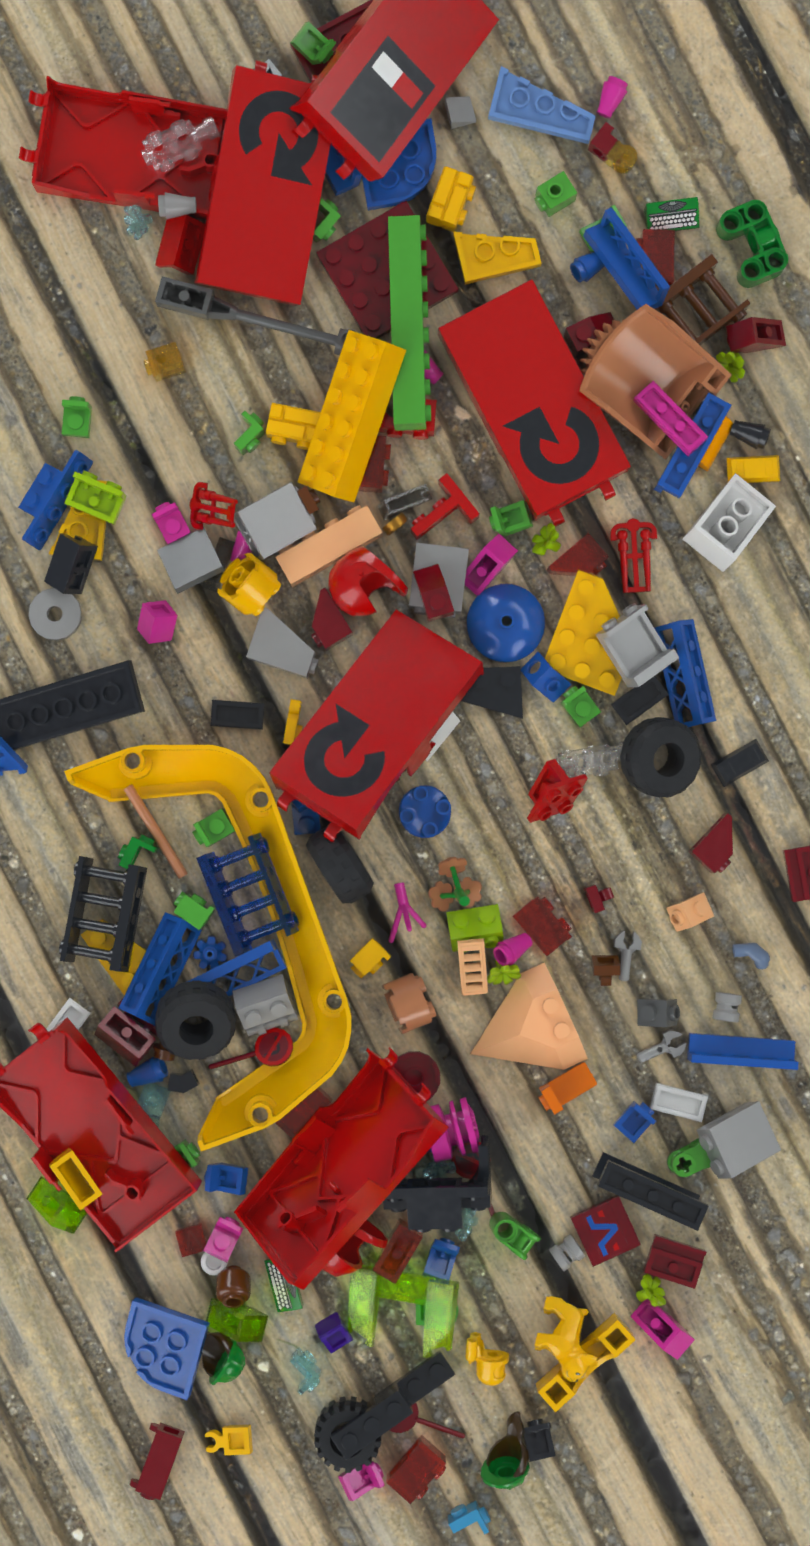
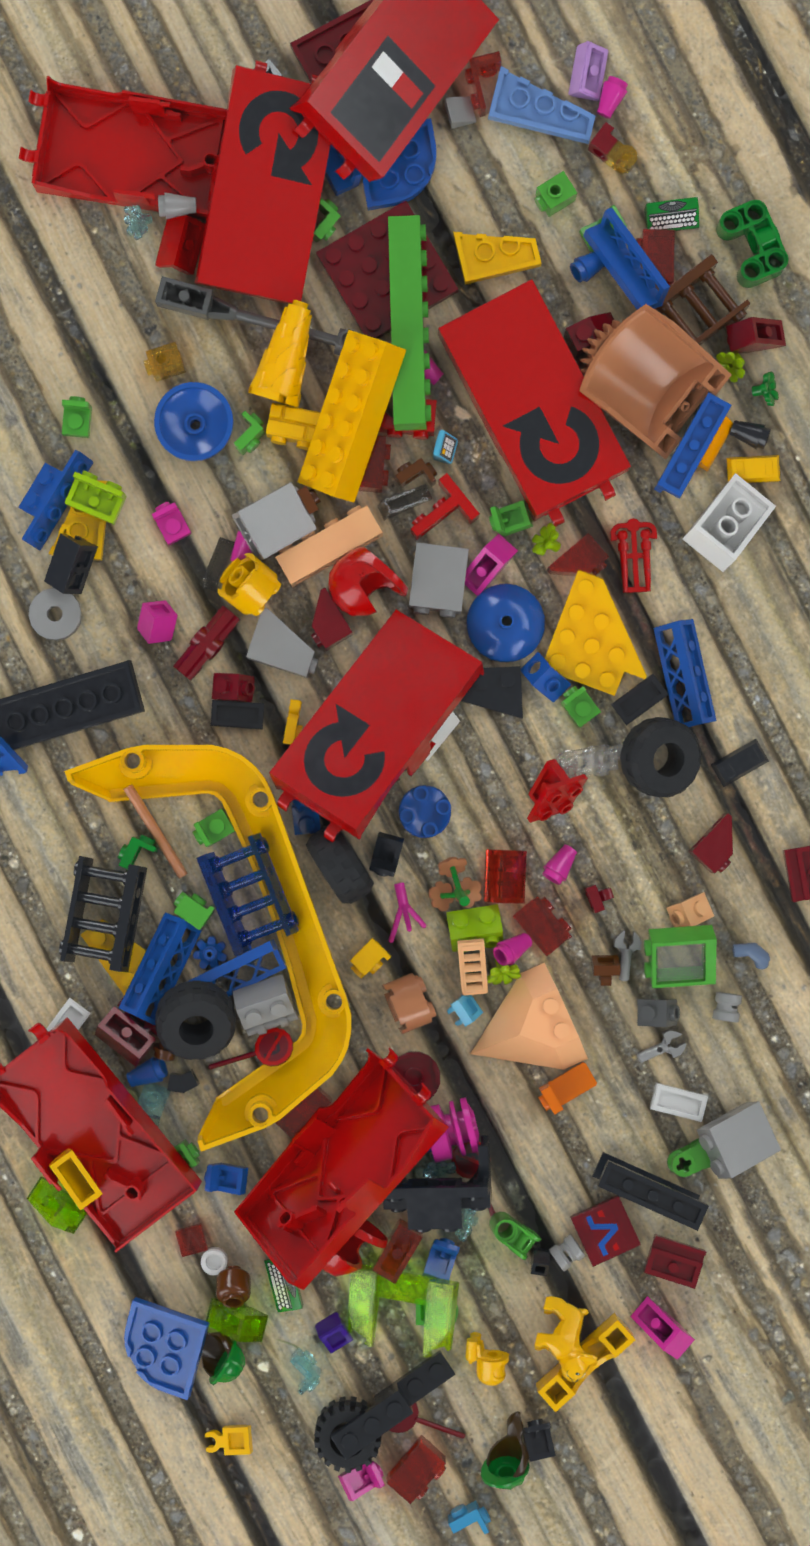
dark red brick [129,1422,185,1500] -> none
clear brick [141,116,220,172] -> none
tile [157,527,225,594] -> none
red piece [189,482,238,530] -> none
dark pink bracket [203,1217,243,1263] -> none
bright green bracket [290,21,336,65] -> none
pearl gold tile [382,512,408,536] -> none
dark red slope [413,564,454,622] -> none
yellow brick [426,166,476,232] -> none
light grey panel [595,603,679,688] -> none
blue bracket [613,1101,656,1143] -> none
dark pink tile [633,381,708,456] -> none
lime plant [636,1274,666,1307] -> none
blue fence [687,1033,799,1070] -> none
none -> blue dish [154,382,233,461]
none -> dark red piece [173,606,241,681]
none -> dark red bracket [212,673,255,702]
none -> yellow cone [248,300,312,408]
none -> black bracket [369,832,404,877]
none -> reddish brown bracket [395,458,437,488]
none -> slope [433,430,458,464]
none -> medium azure tile [447,995,483,1027]
none -> clear red bracket [464,51,502,117]
none -> clear red brick [484,849,527,904]
none -> black piece [530,1247,550,1277]
none -> dark pink cone [542,844,577,885]
none -> lavender slope [568,41,609,101]
none -> window [644,925,717,988]
none -> green plant [752,371,779,406]

